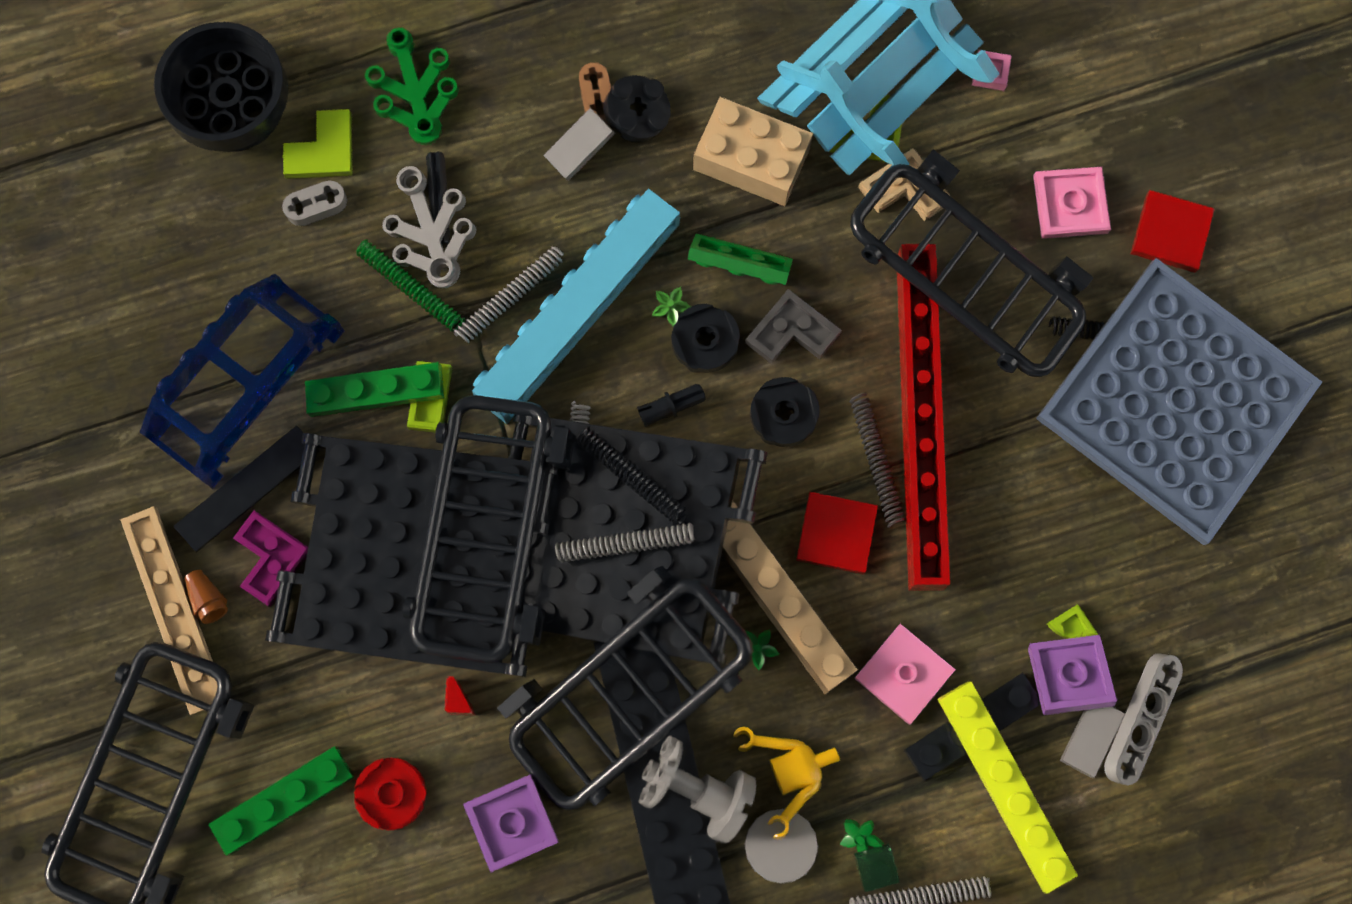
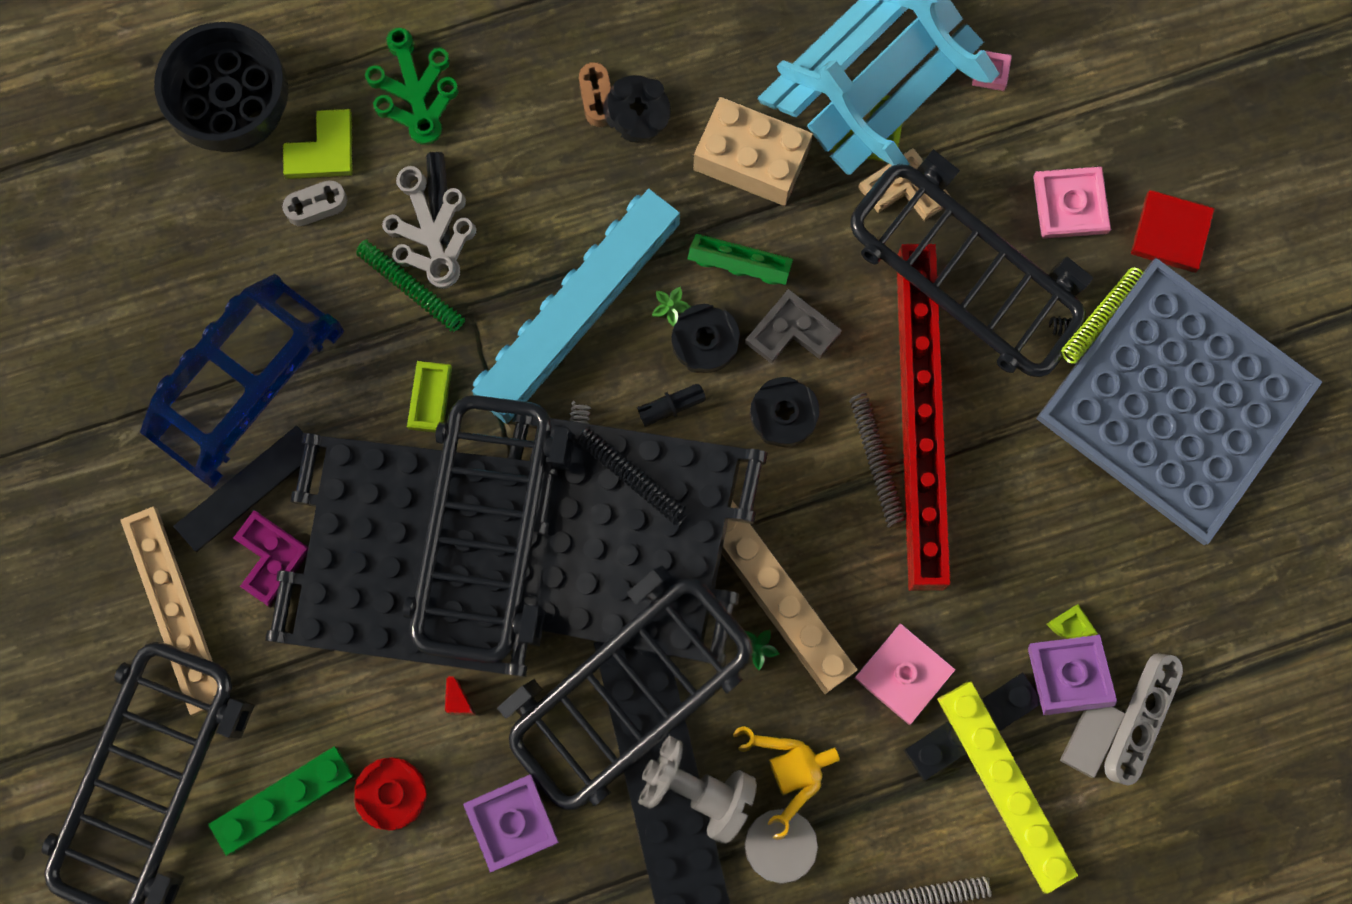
dark orange cone [183,570,228,624] -> none
green plate [305,362,444,417] -> none
light grey piece [454,246,564,343] -> none
light grey tile [544,108,615,181] -> none
light grey piece [555,523,694,563] -> none
red tile [796,492,878,575] -> none
green plant [840,819,884,859] -> none
clear green plate [854,844,900,892] -> none
none -> lime piece [1061,268,1144,364]

